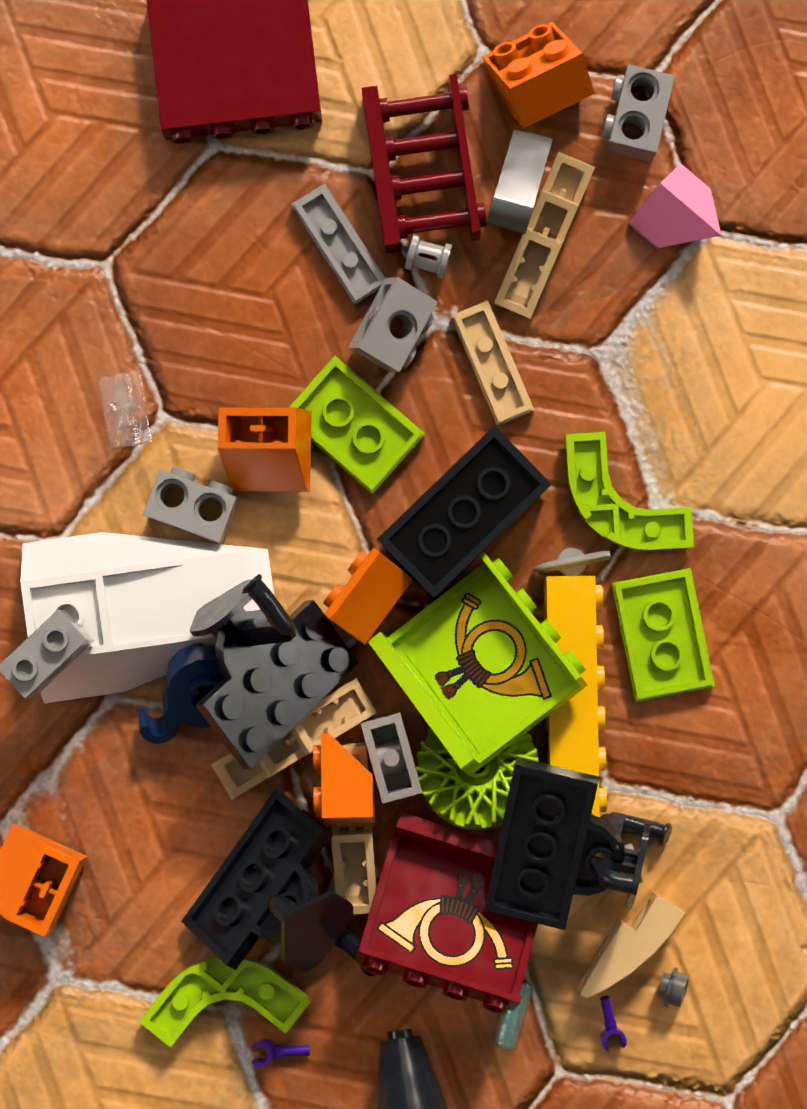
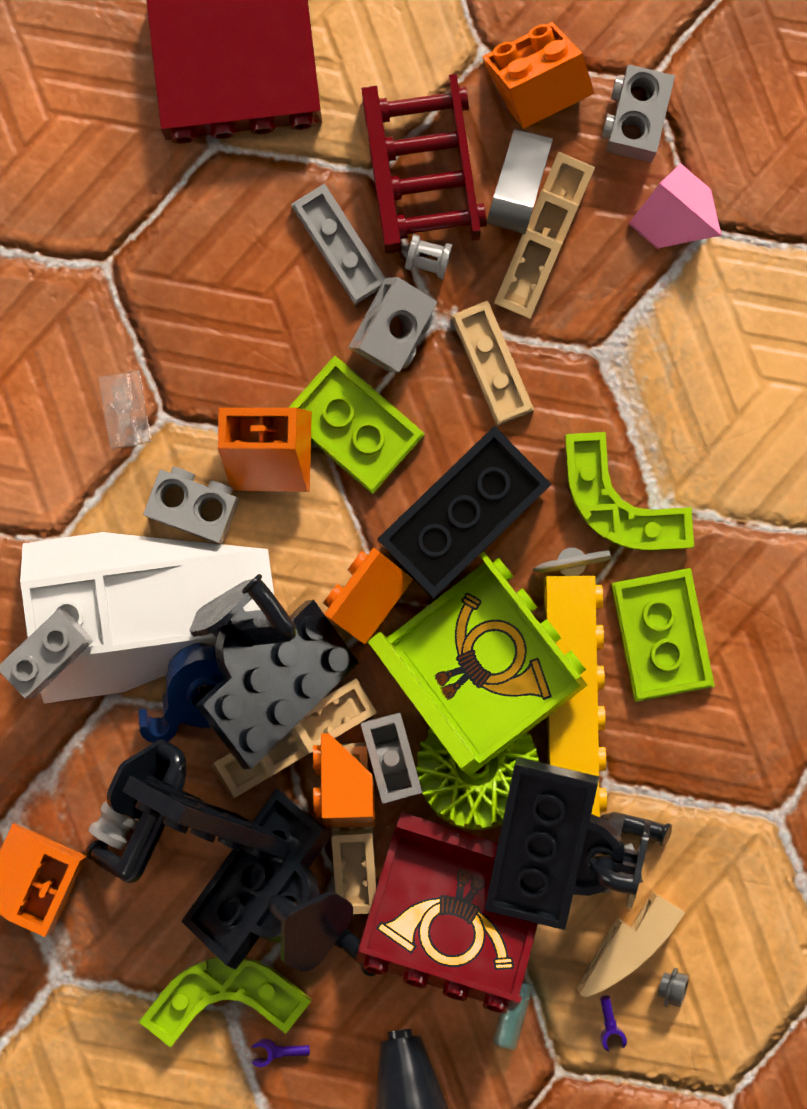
none -> black plate [85,739,291,883]
none -> light grey wheel [88,801,139,850]

